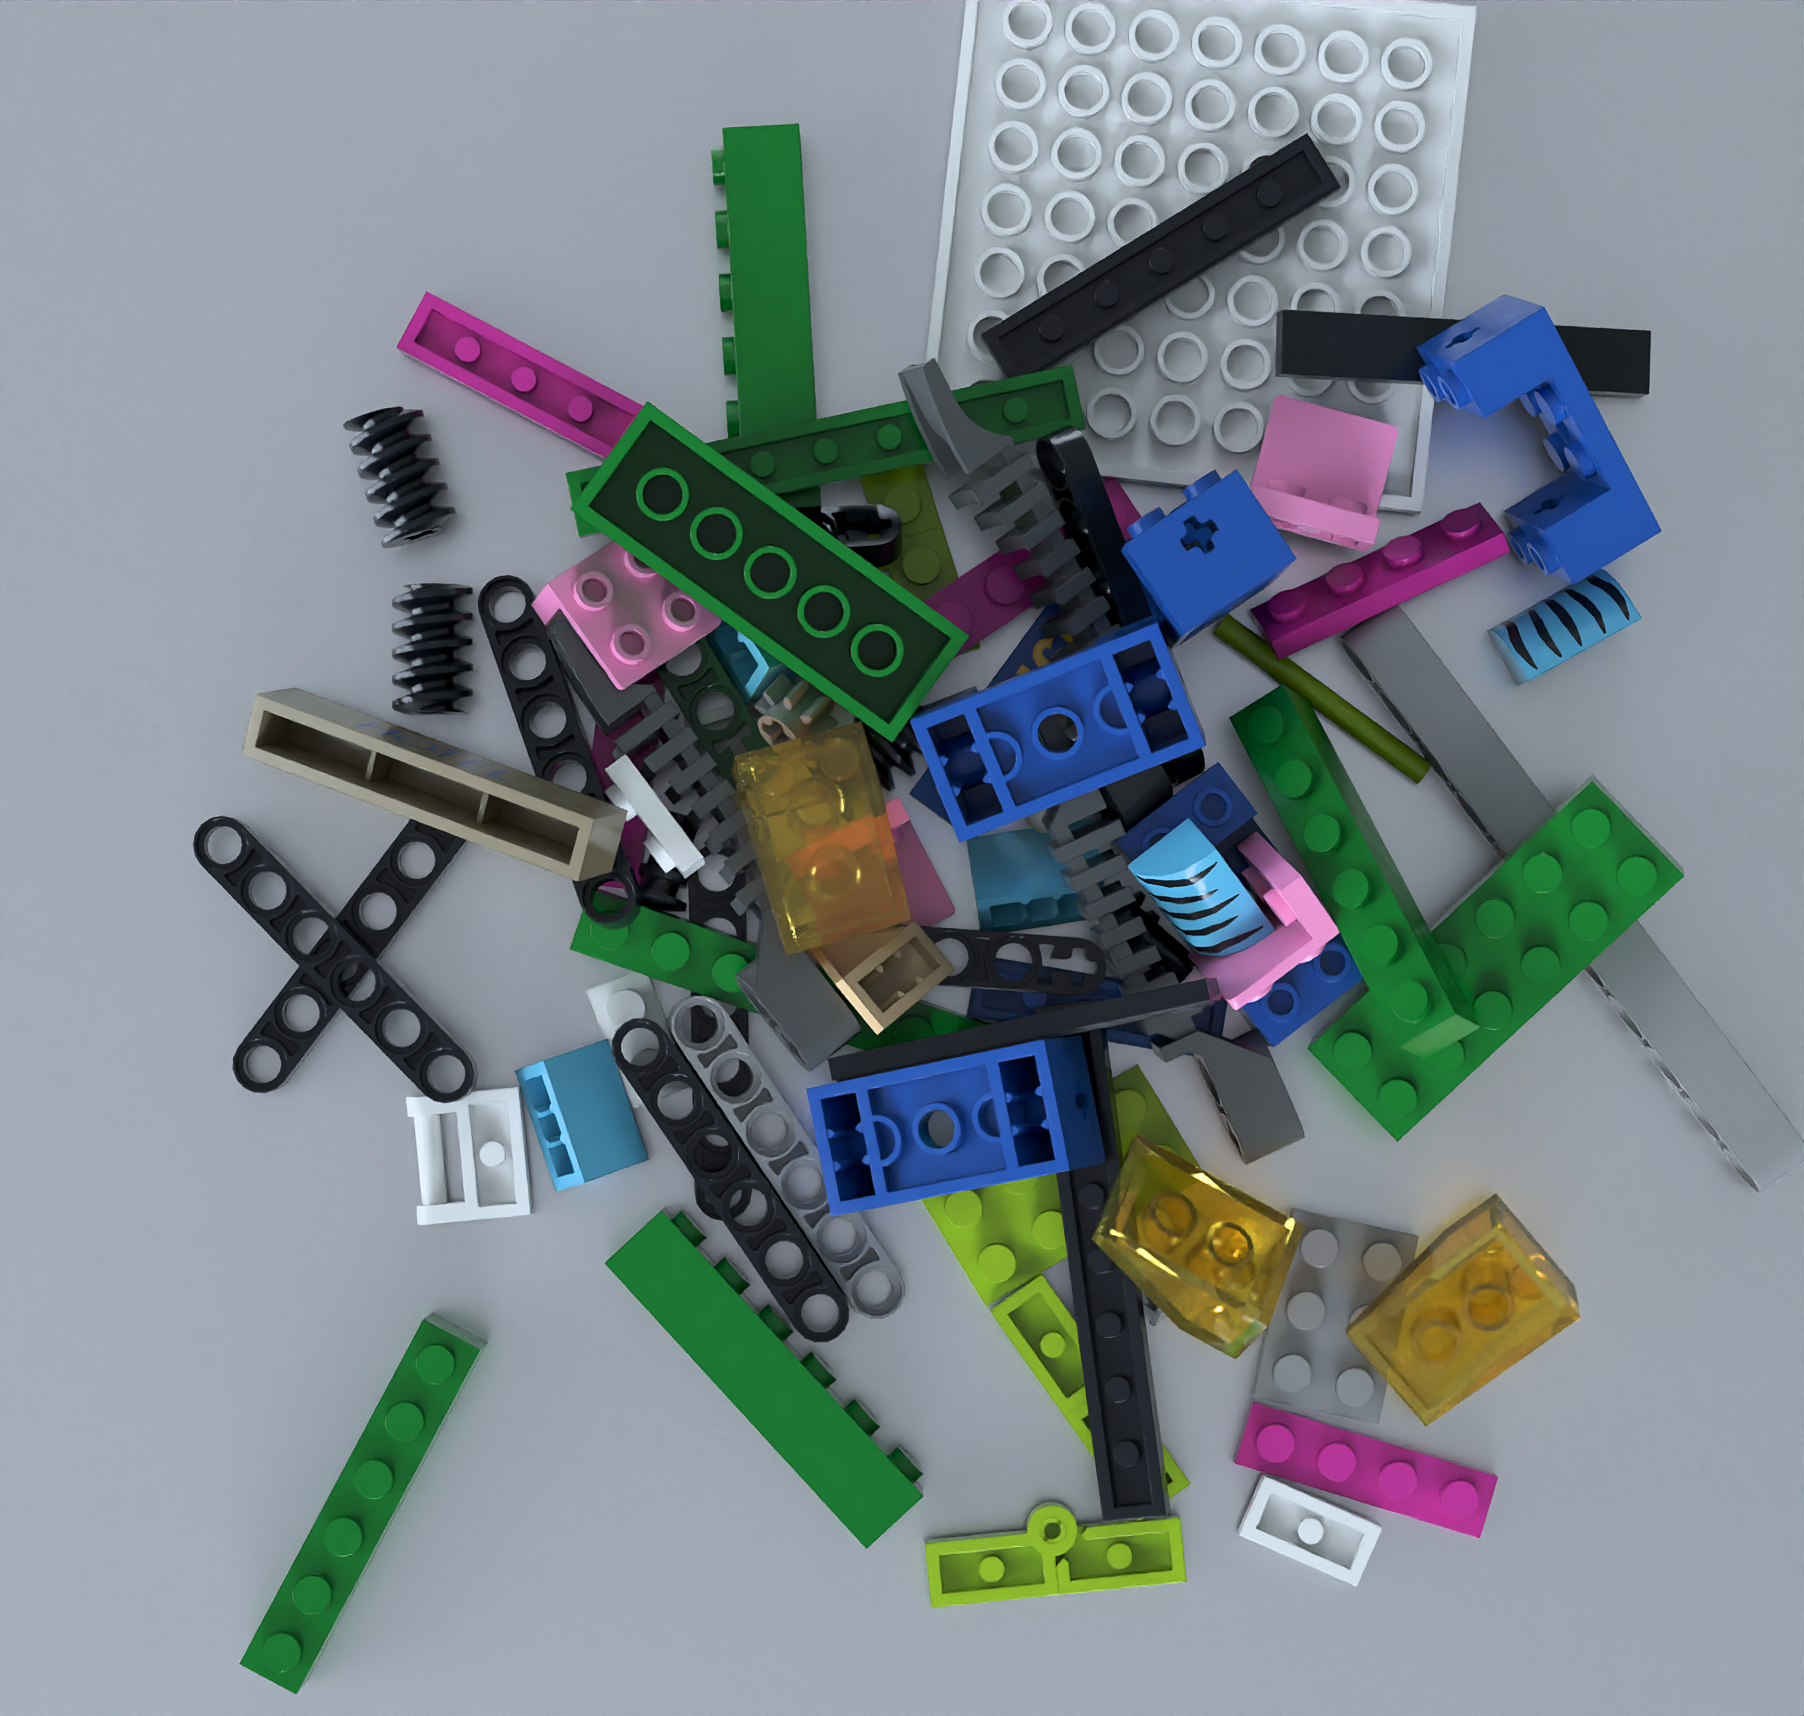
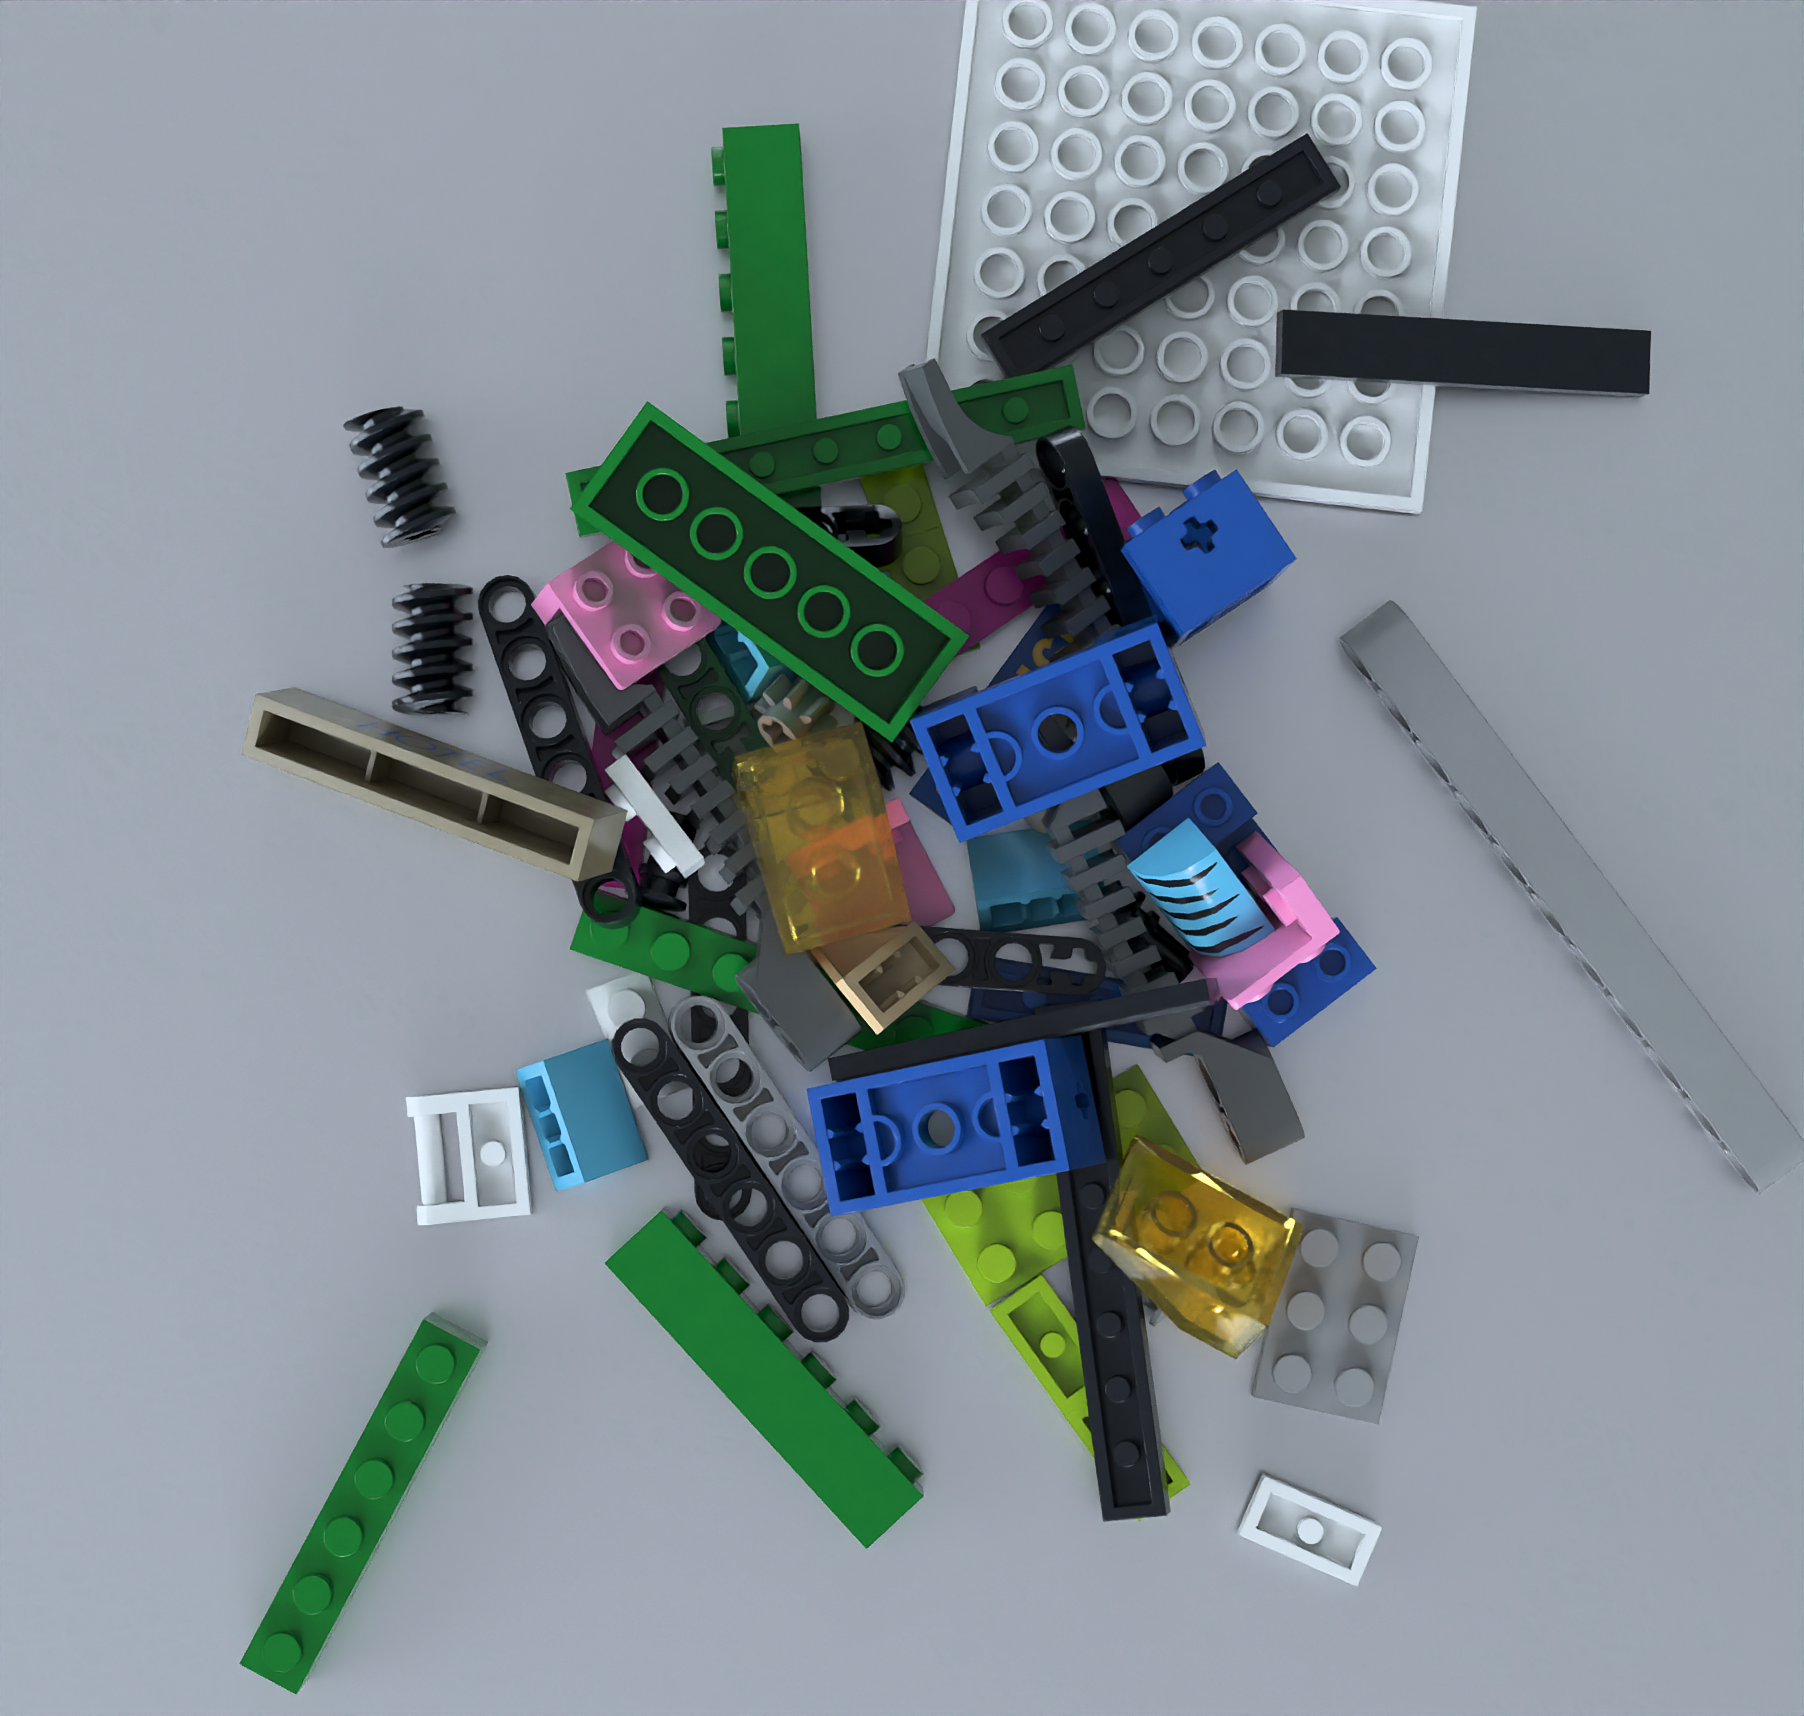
black beam [193,816,478,1103] -> none
black beam [232,819,470,1093] -> none
dark pink plate [397,291,643,460] -> none
lime hinge [924,1502,1187,1608] -> none
lime bar [1213,613,1432,784] -> none
green brick [1229,684,1481,1060] -> none
dark pink plate [1233,1399,1498,1538] -> none
bright pink bracket [1250,395,1399,552] -> none
dark pink plate [1250,502,1510,660] -> none
green brick [1307,774,1684,1142] -> none
clear yellow slope [1345,1193,1581,1426] -> none
blue plate [1416,294,1662,585] -> none
medium azure brick [1487,569,1642,686] -> none

